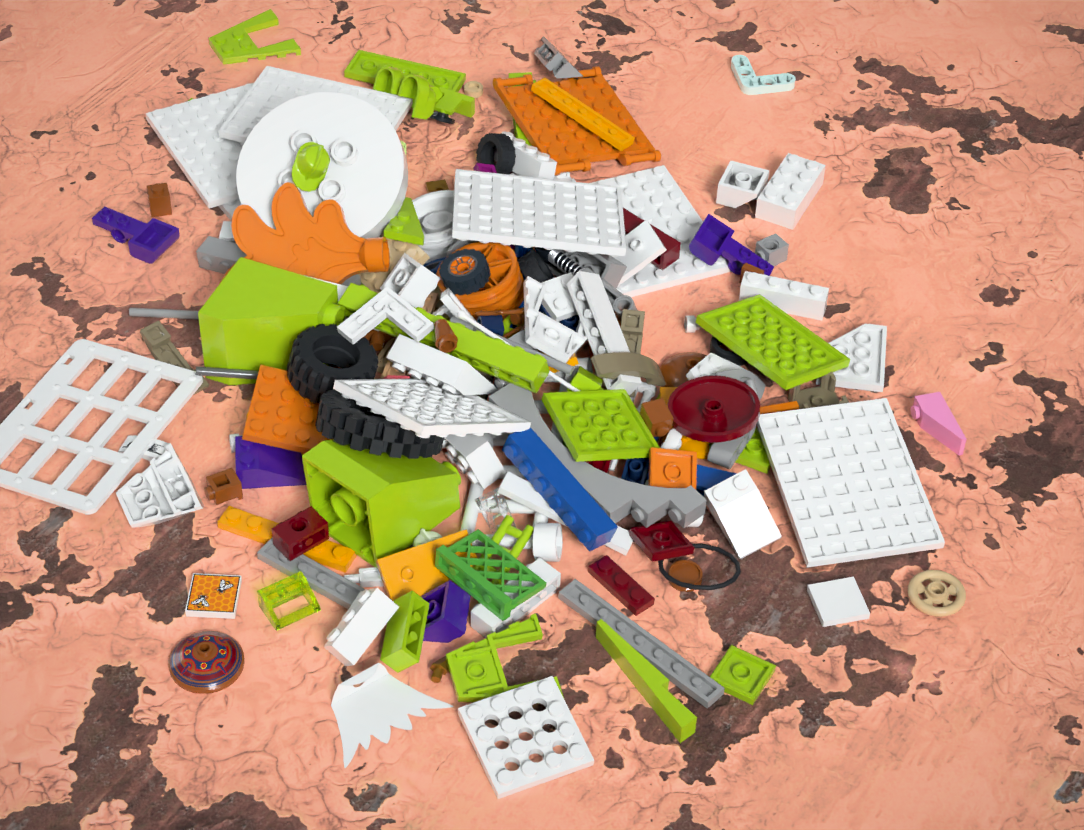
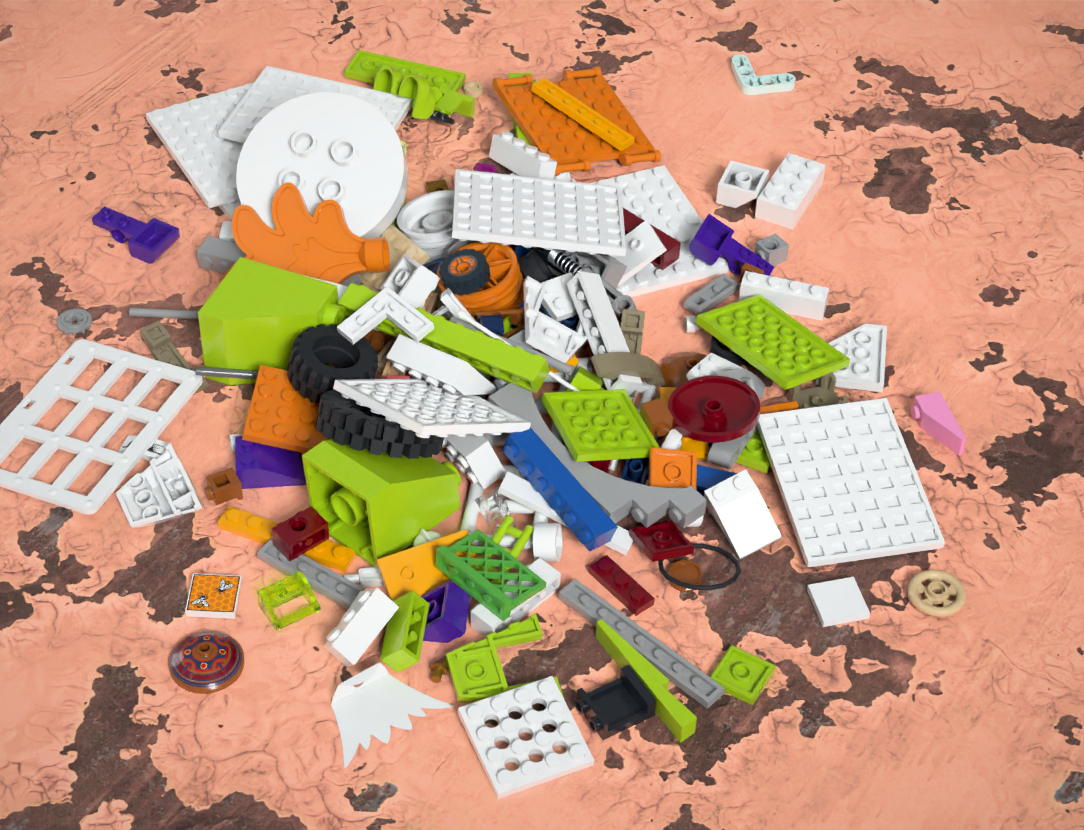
dark orange brick [147,183,172,217] -> none
lime wing [208,9,301,65] -> none
lime piece [291,142,330,192] -> none
lime wing [383,197,424,245] -> none
dark orange cone [434,319,458,353] -> none
black tyre [476,133,516,175] -> none
light grey wedge [534,36,583,79] -> none
none -> light grey gear [57,309,93,336]
none -> black panel [575,665,656,740]
none -> light grey plate [683,273,739,316]

